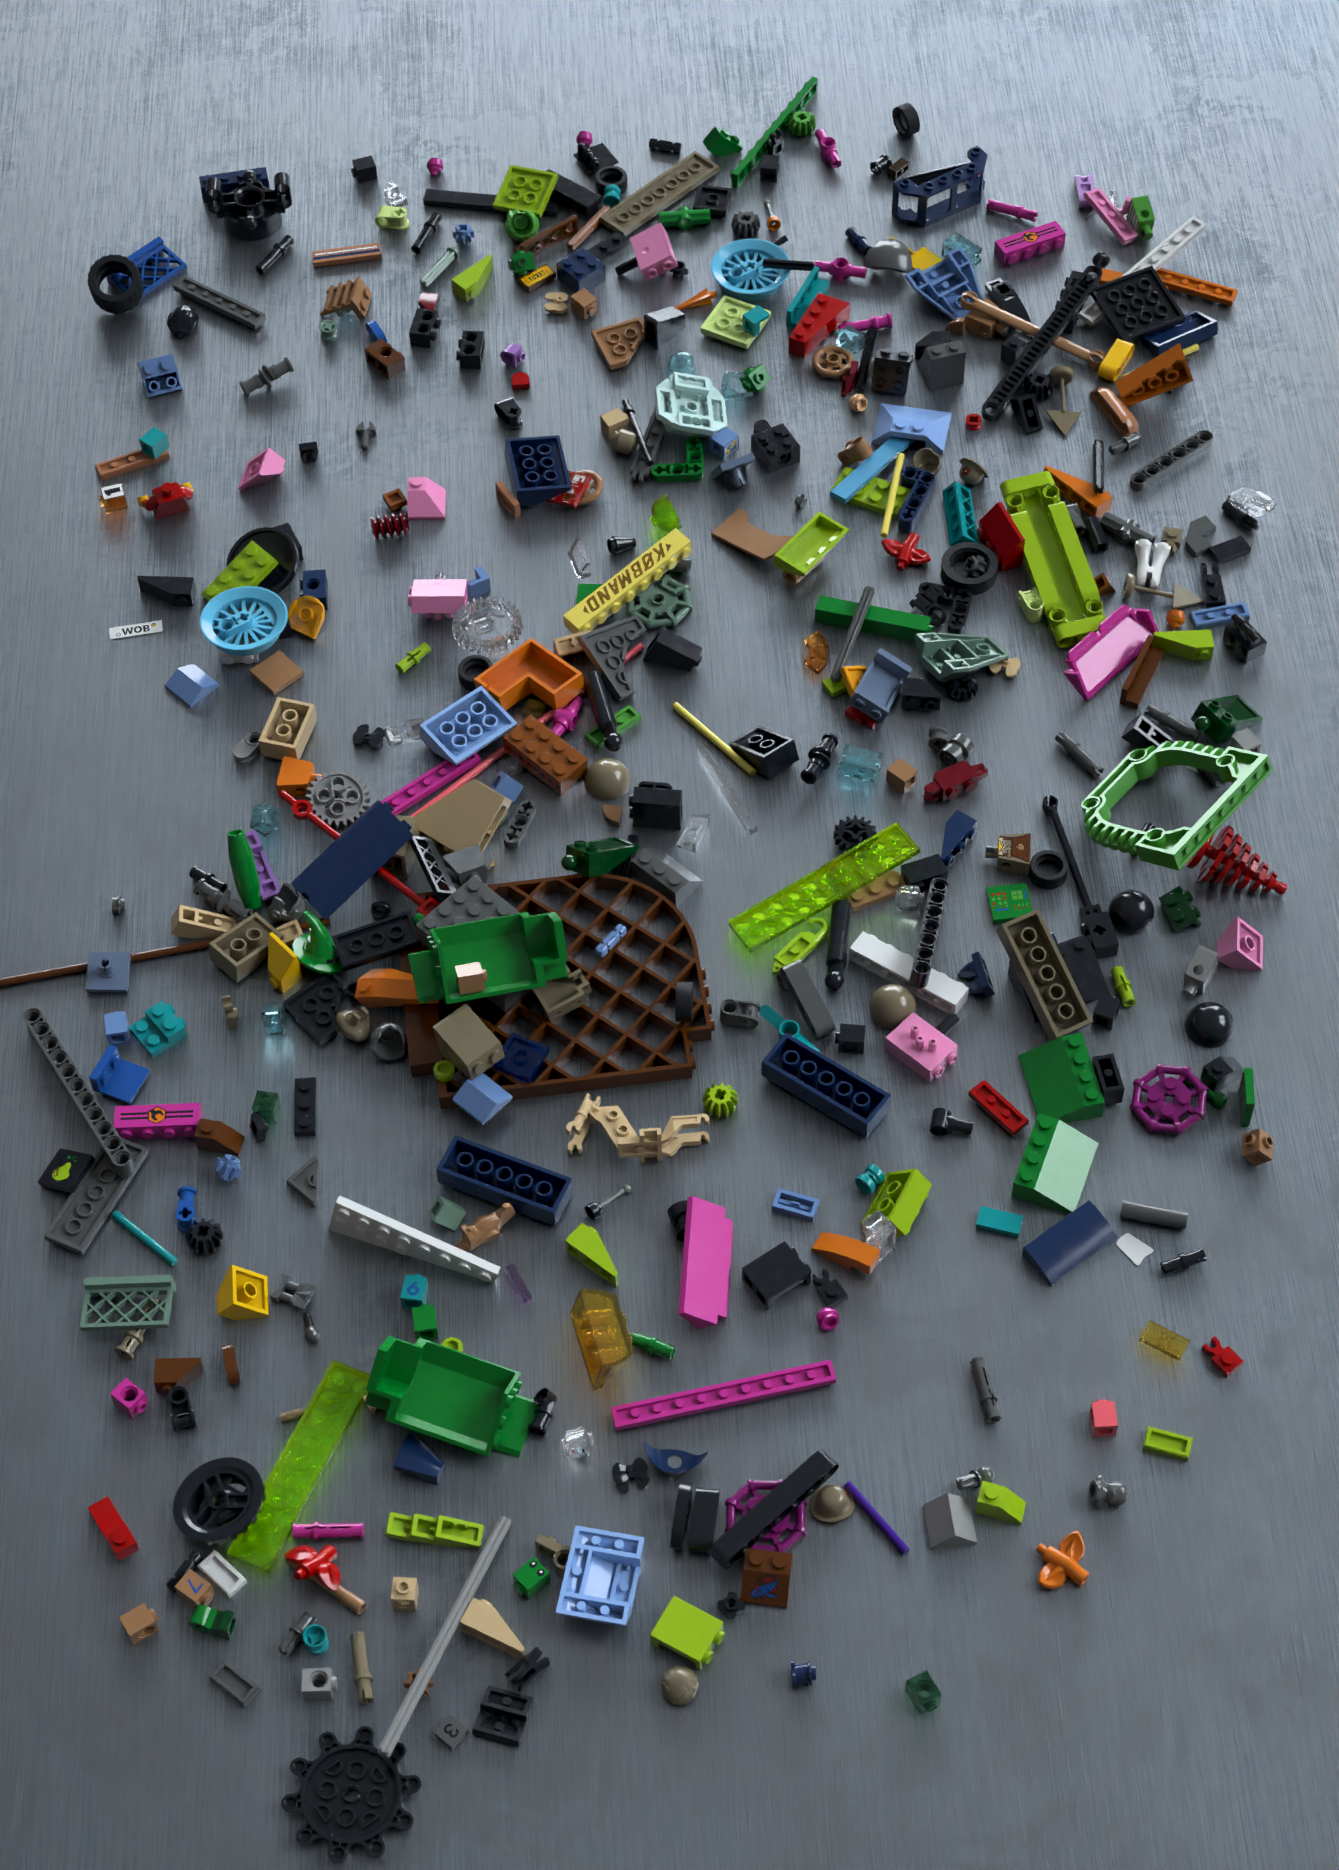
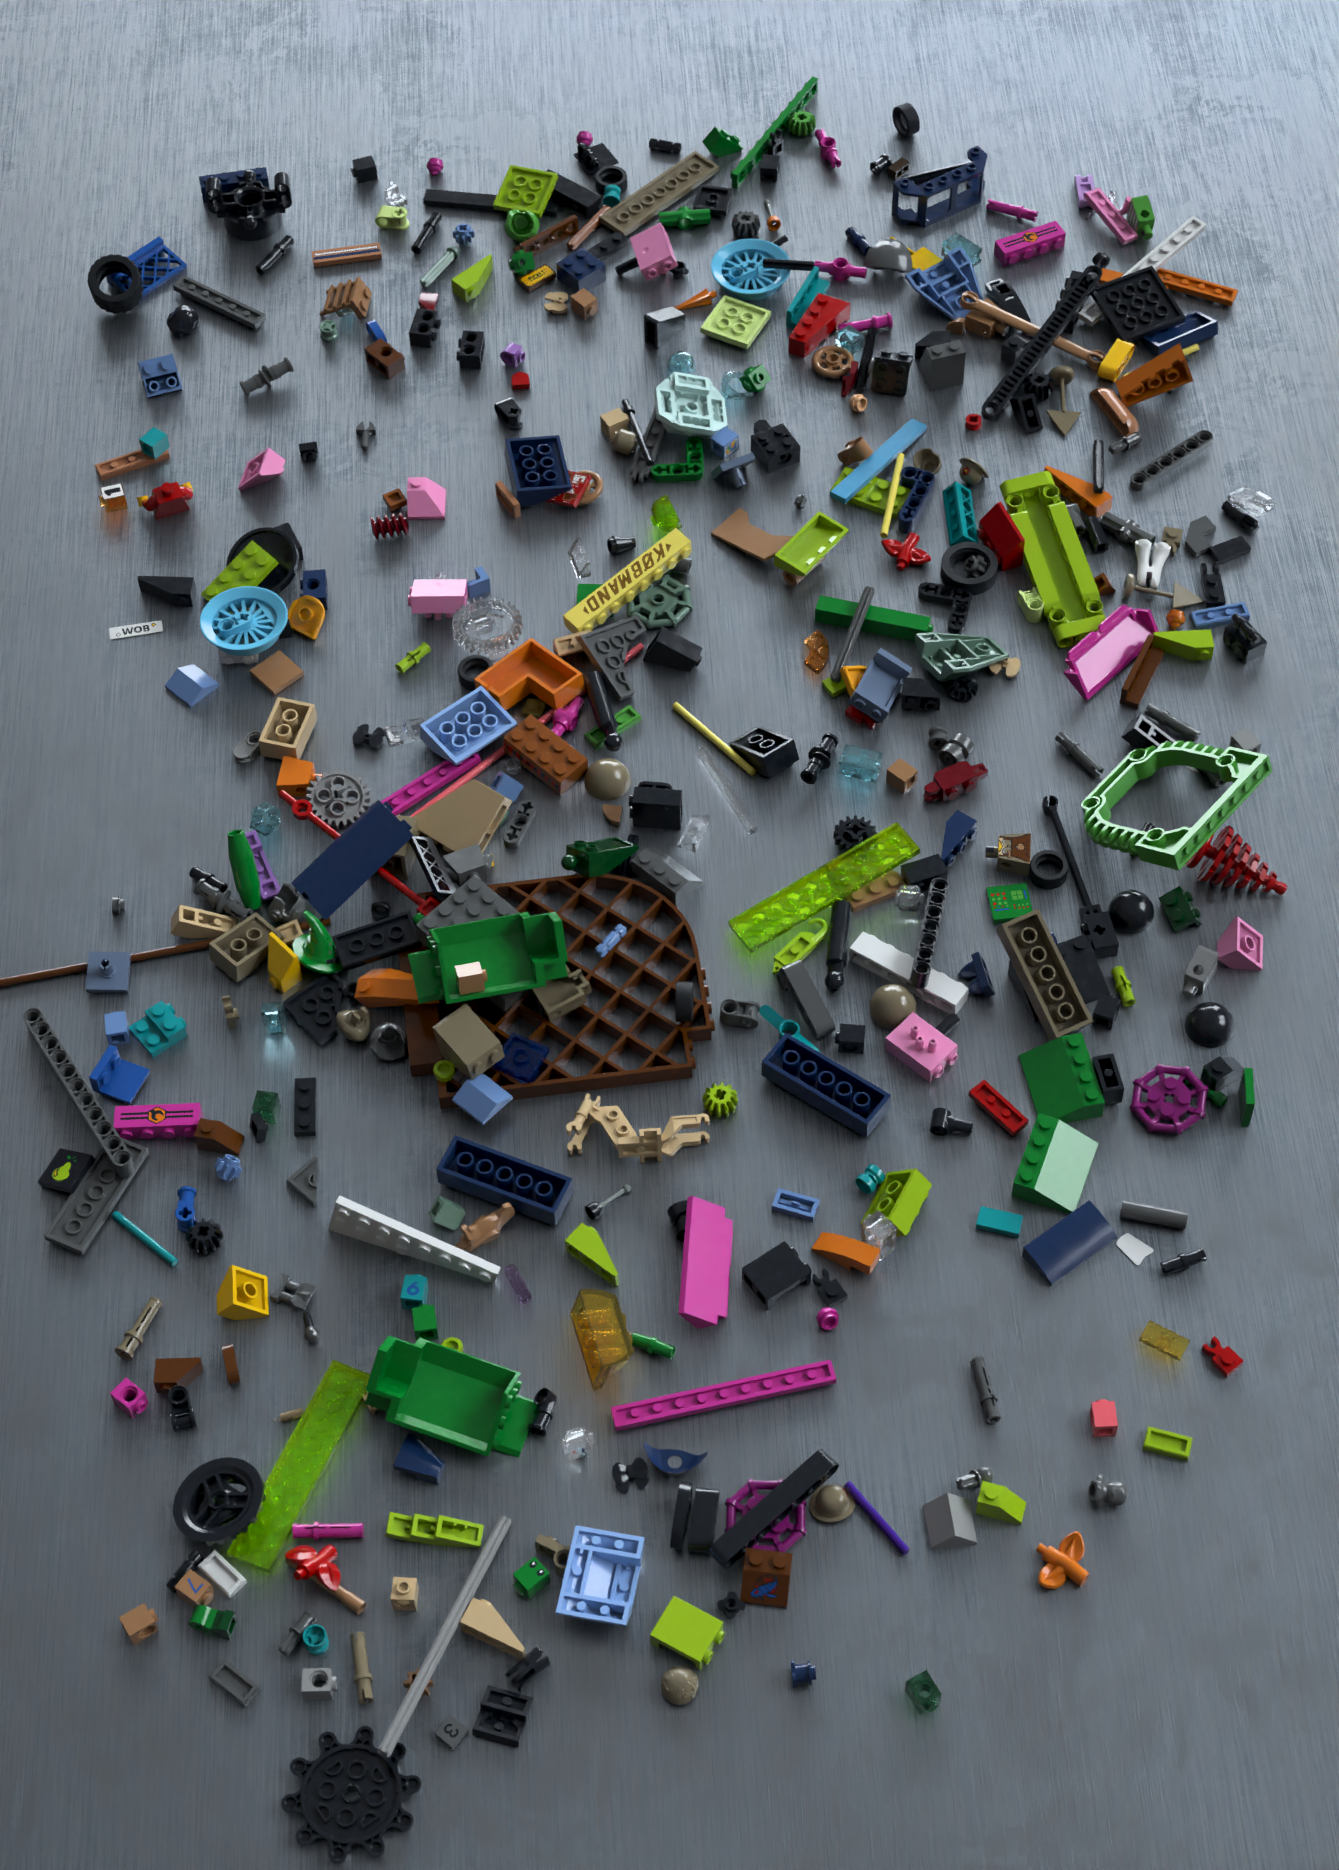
sand green fence [79,1274,177,1331] -> none
red slope [87,1496,139,1562] -> none
medium nougat plate [591,317,644,371] -> none
teal panel [743,305,769,337] -> none
light blue slope [871,403,952,454] -> none
black piece [909,583,947,626] -> none
dark green slope [1191,694,1263,744] -> none
medium nougat brick [1241,1128,1274,1166] -> none

